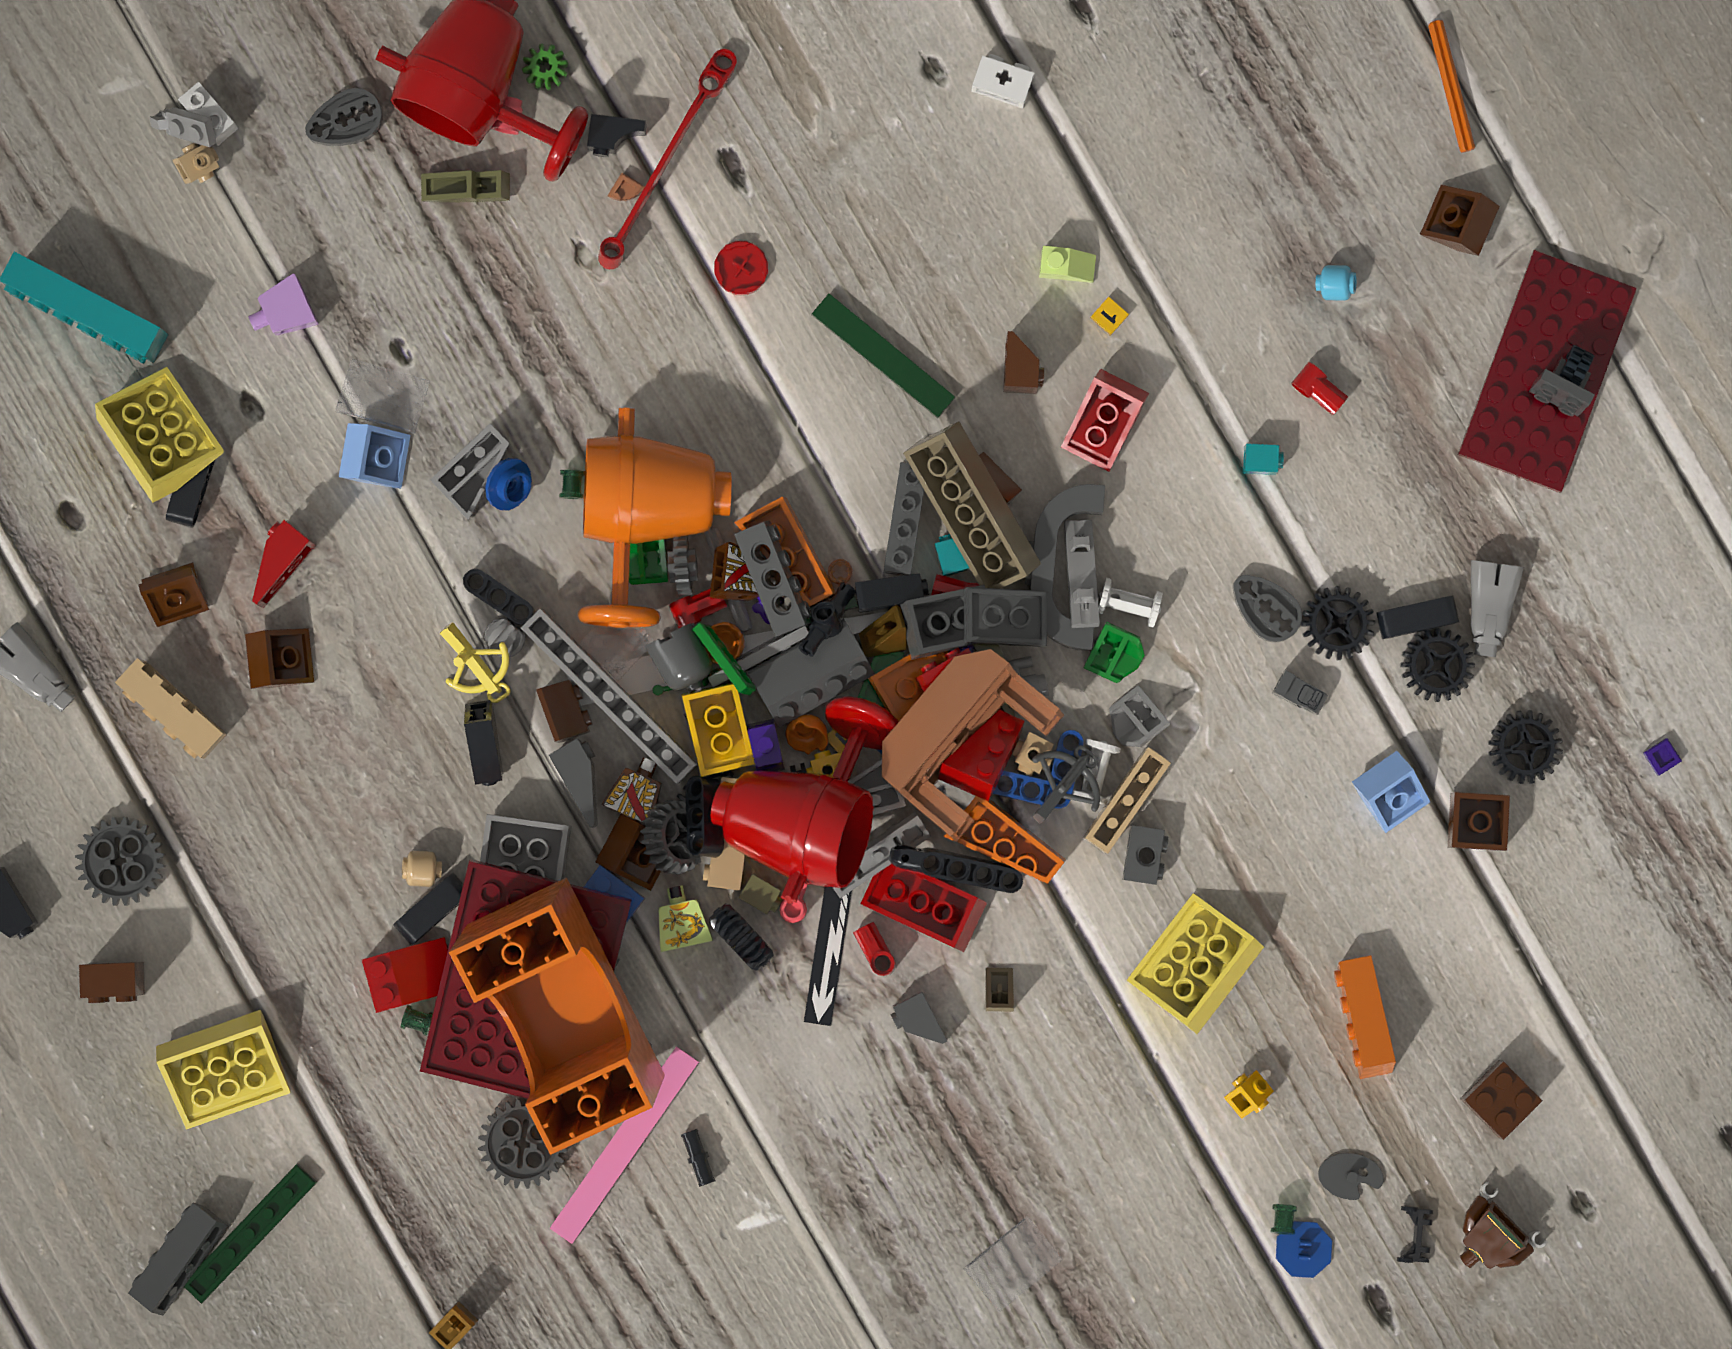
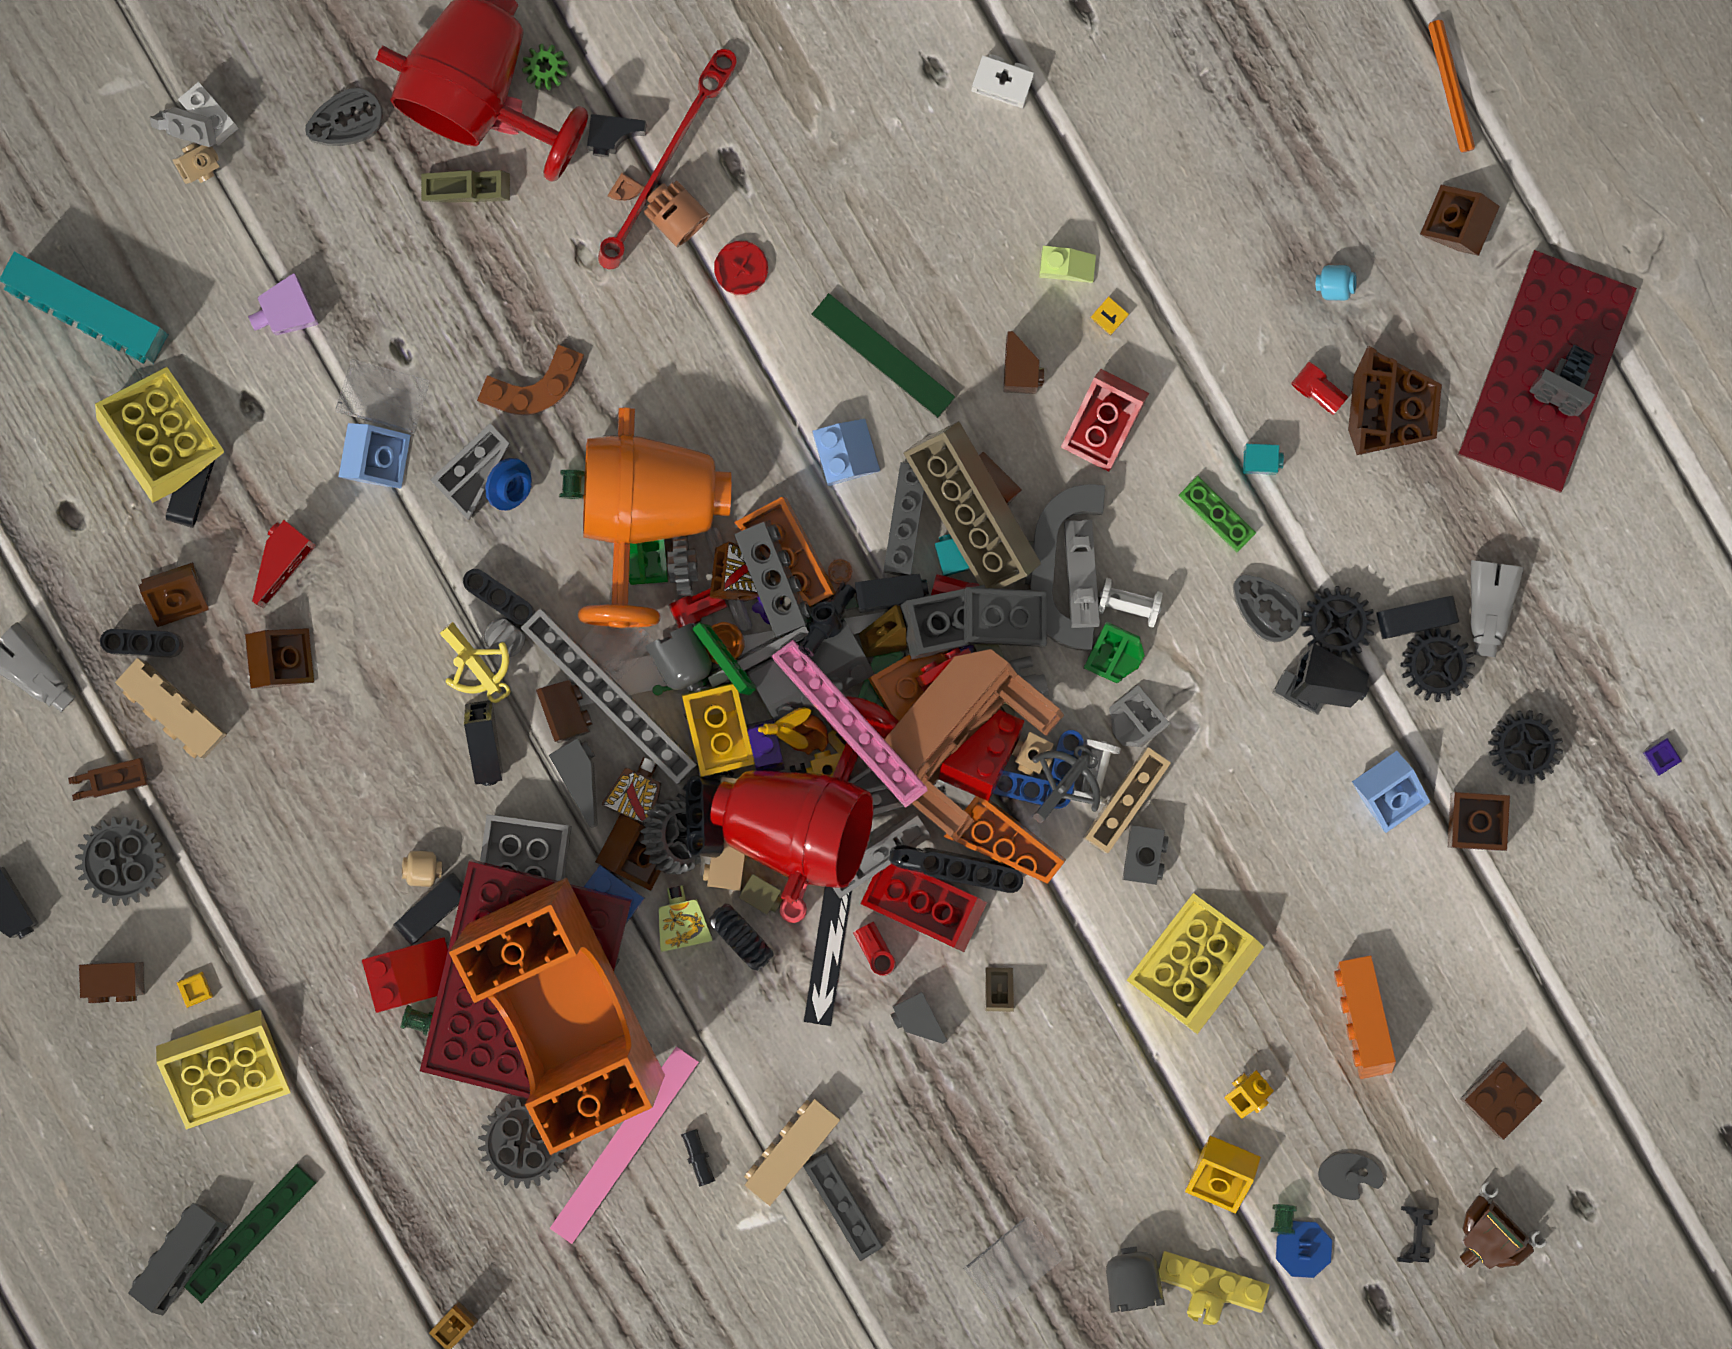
none -> reddish brown hinge [68,758,149,801]
none -> black beam [100,629,184,658]
none -> yellow tile [176,972,213,1008]
none -> dark orange plate [477,344,584,415]
none -> nougat gear [644,180,710,248]
none -> tan brick [744,1098,840,1206]
none -> yellow piece [758,707,811,749]
none -> bright pink tile [772,640,928,808]
none -> dark grey tile [803,1152,884,1261]
none -> light blue slope [812,419,880,486]
none -> dark grey cylinder [1106,1247,1165,1313]
none -> light yellow plate [1158,1251,1270,1325]
none -> bright green tile [1178,476,1256,553]
none -> yellow slope [1185,1135,1261,1214]
none -> black slope [1290,643,1369,708]
none -> reddish brown wedge [1348,346,1442,455]

